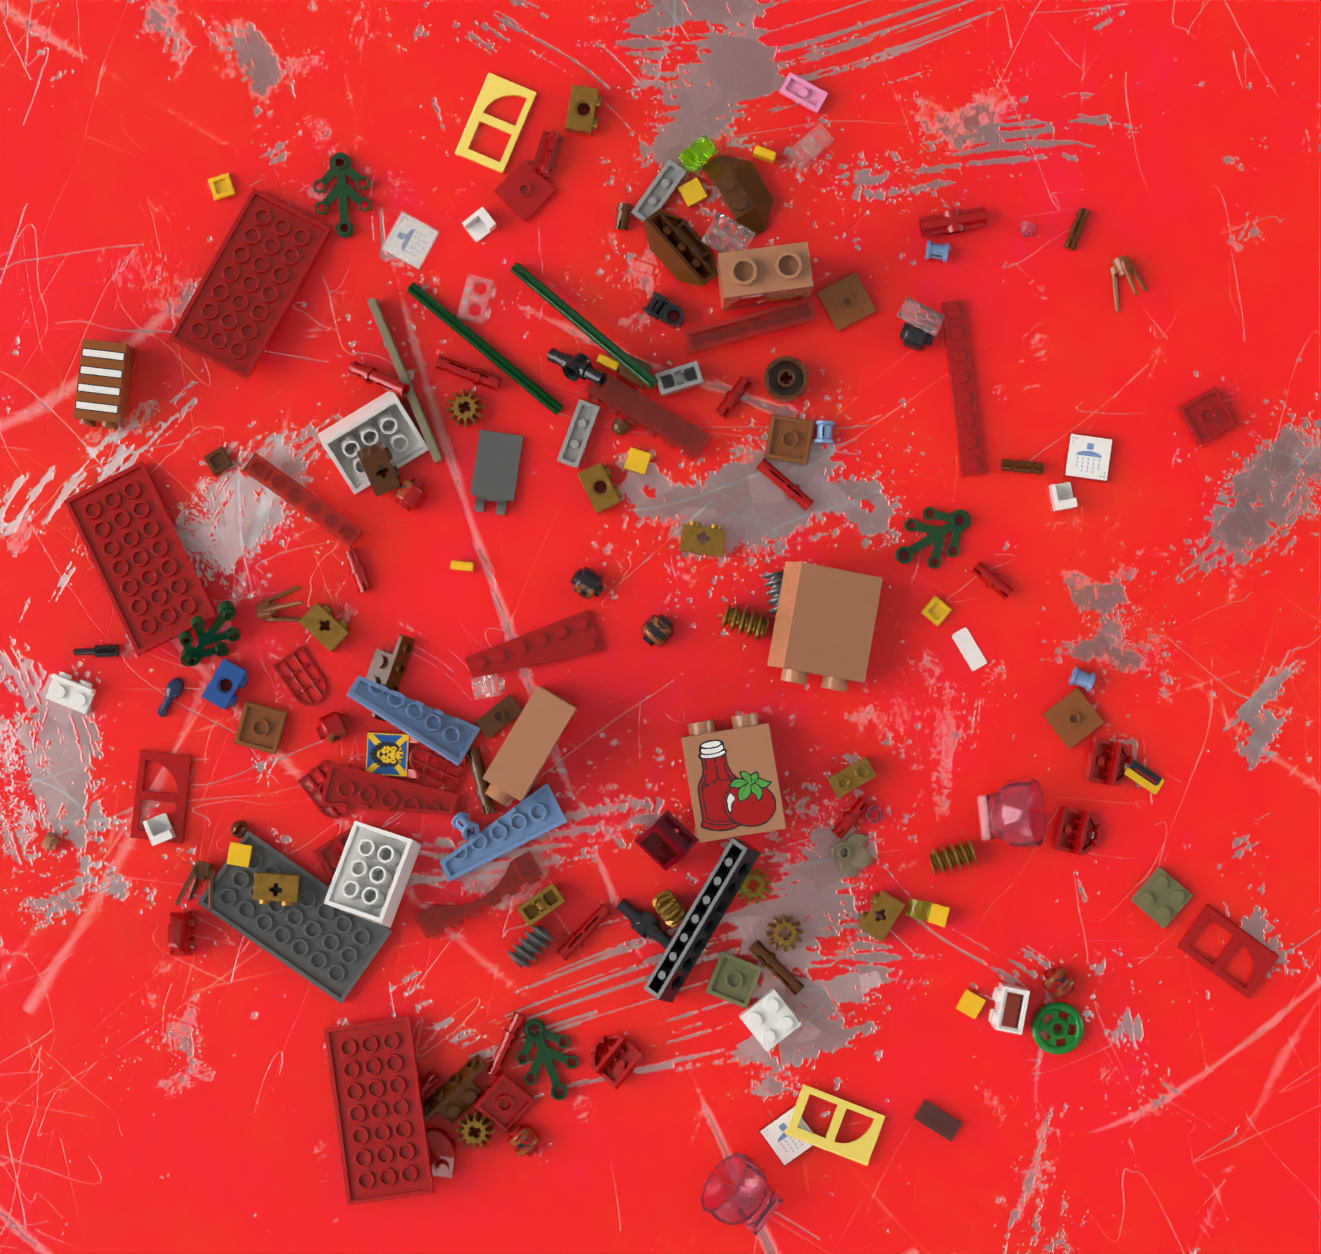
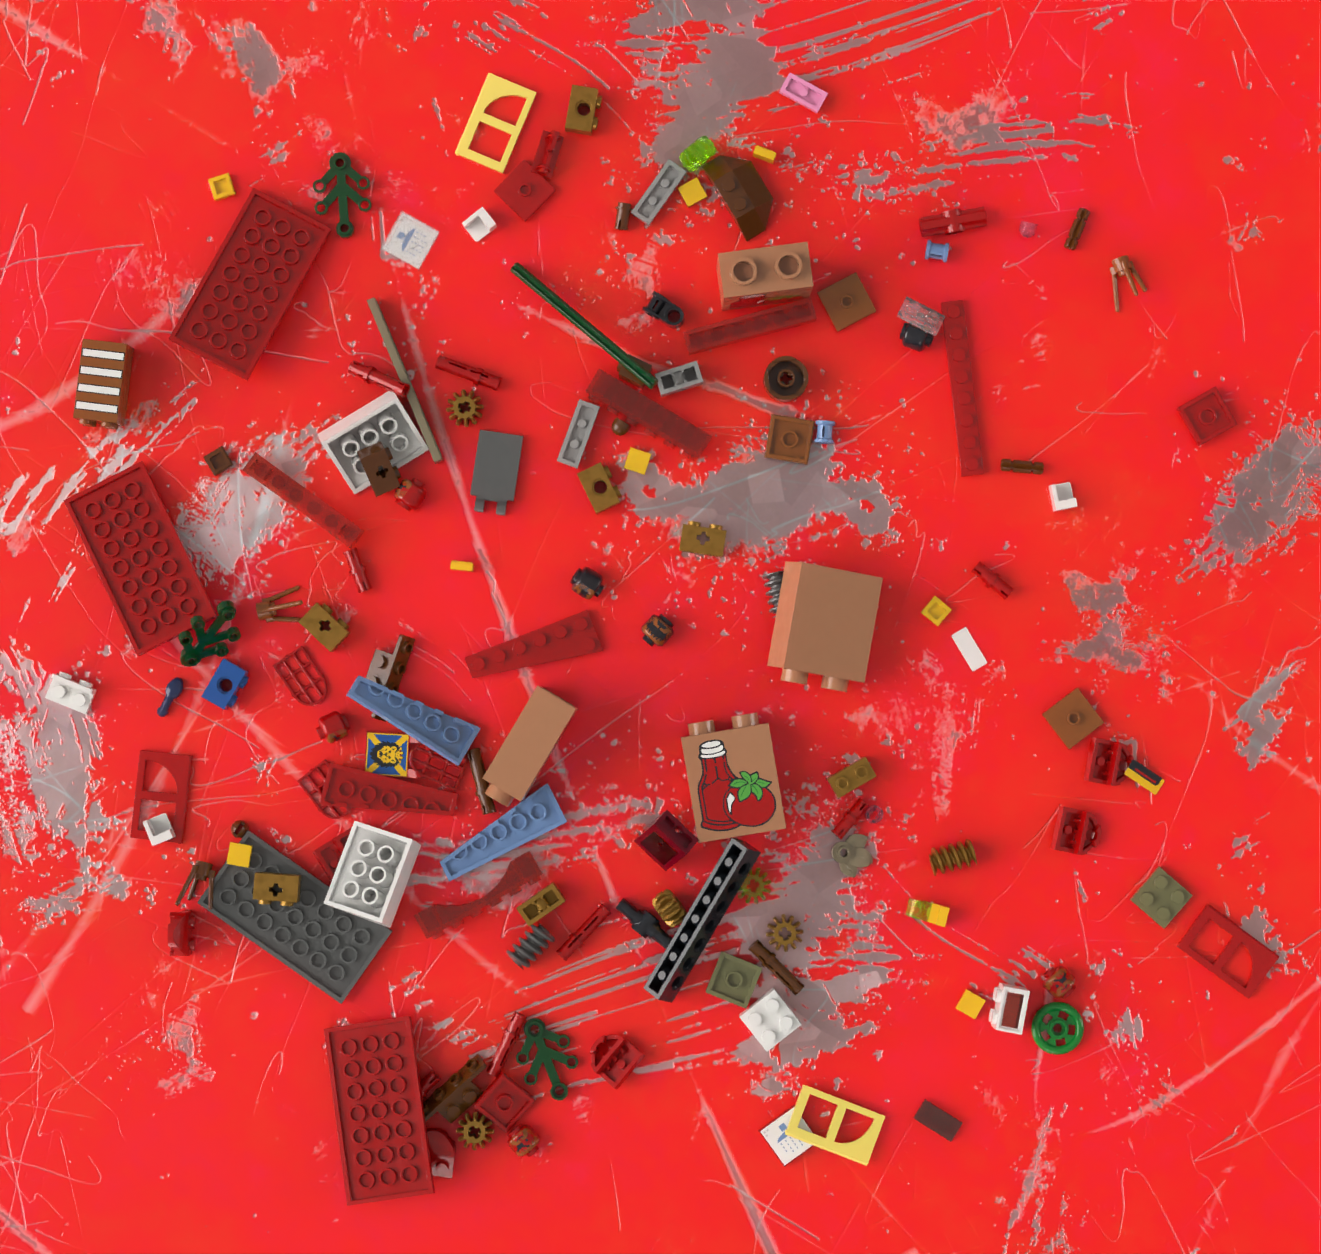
nougat plate [40,831,59,852] -> none
black axle [73,644,119,657] -> none
dark orange plate [234,701,288,755] -> none
dark green axle [407,282,563,415] -> none
medium blue bush [451,812,479,840] -> none
clear brick [457,274,497,325] -> none
clear brick [471,674,506,700] -> none
reddish brown plate [475,694,523,739] -> none
black pin [547,348,607,386] -> none
yellow tile [596,354,619,372] -> none
reddish brown wedge [644,209,718,287] -> none
clear brick [701,212,756,253] -> none
clear pink plate [701,1153,783,1236] -> none
red pin [715,376,752,419] -> none
pearl gold piece [721,603,771,641] -> none
red pin [756,458,814,511] -> none
clear brick [786,123,834,172] -> none
pearl gold brick [857,890,905,942] -> none
dark green plant [895,507,971,569] -> none
clear pink plate [977,777,1046,849] -> none
white tile [1063,433,1113,483] -> none
medium blue bush [1068,666,1096,692] -> none

